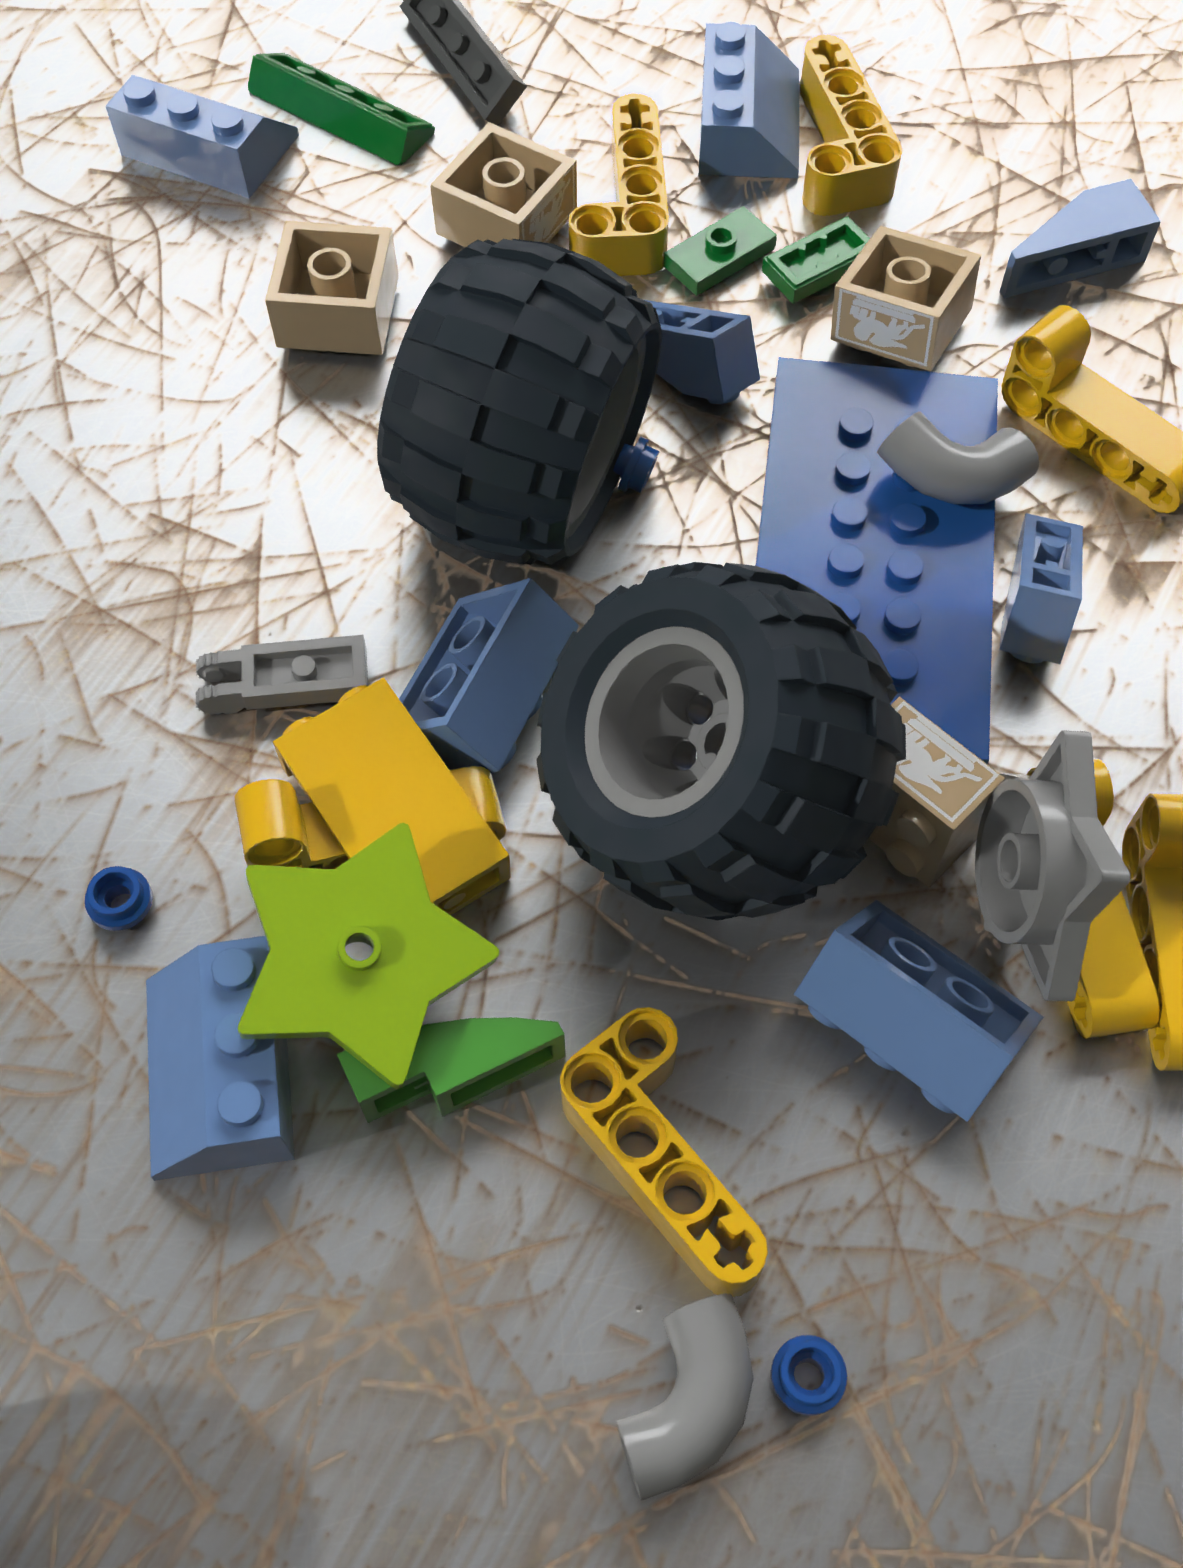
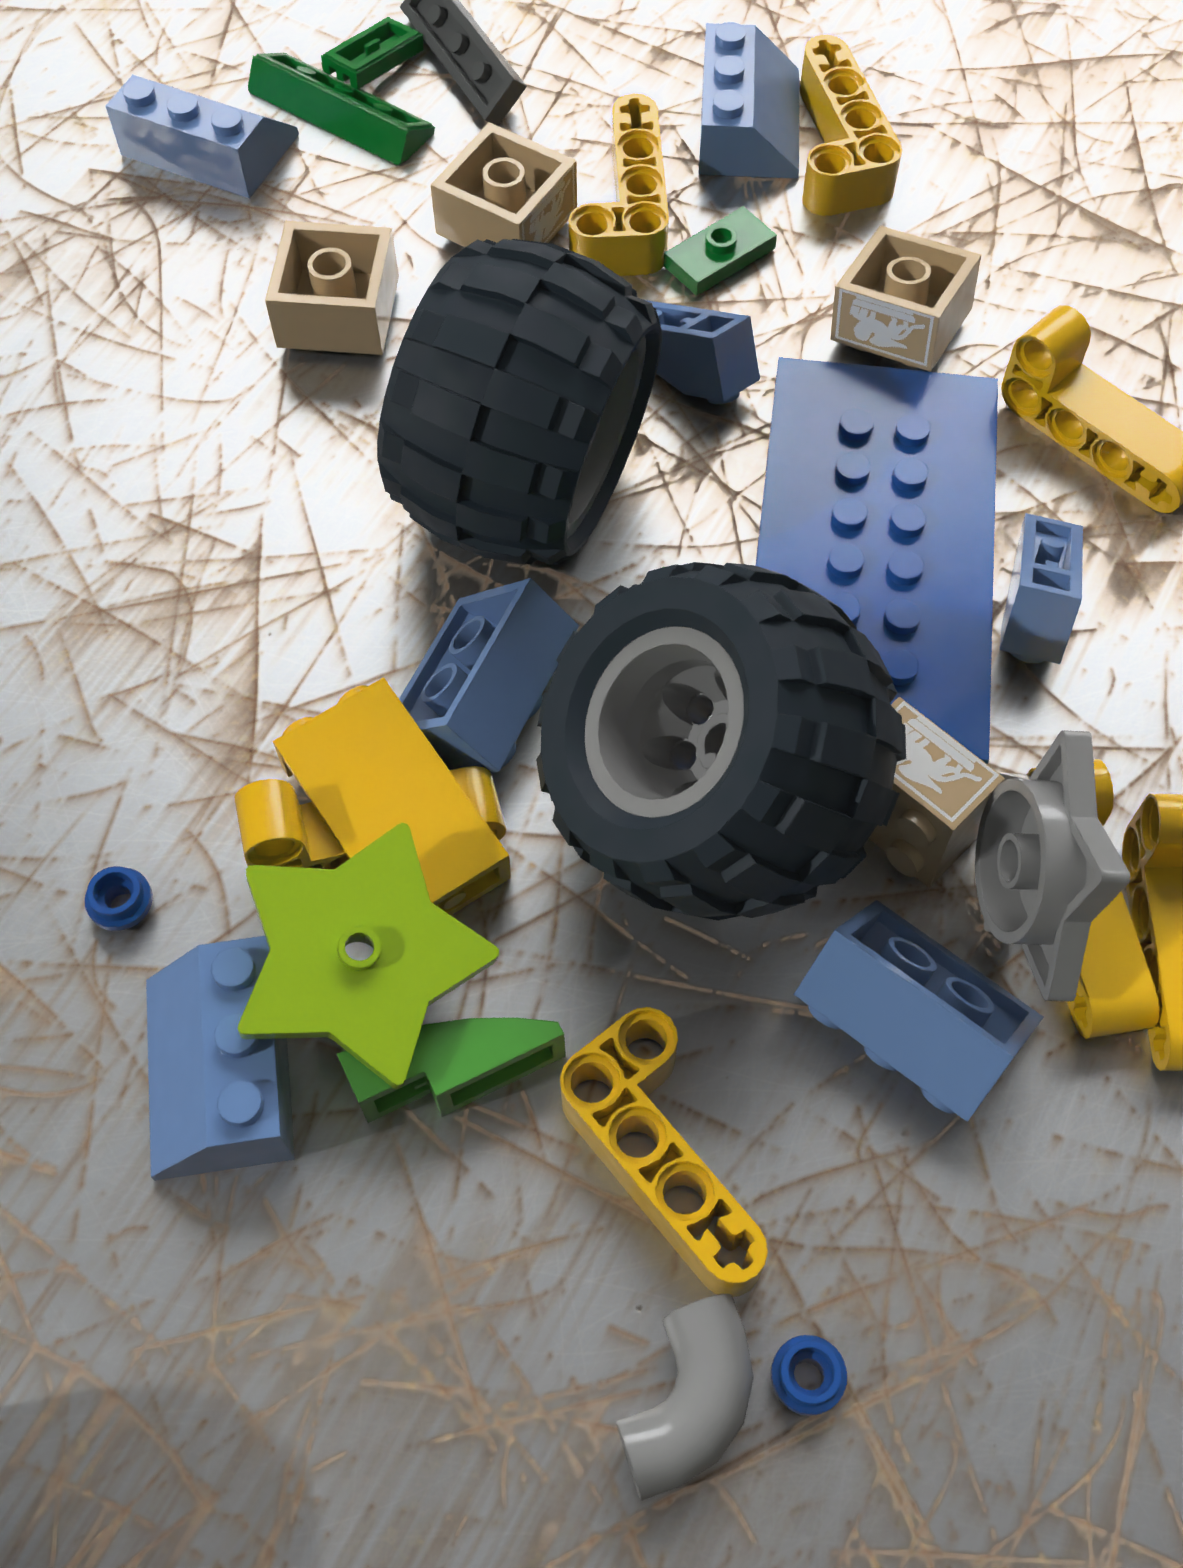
light grey hinge [196,635,368,715] -> none
blue plate [613,437,660,493] -> none
green plate [762,216,870,304] -> none
light grey cylinder [877,412,1039,504] -> none
medium blue slope [1000,179,1161,298] -> none
none -> green tile [321,16,424,90]

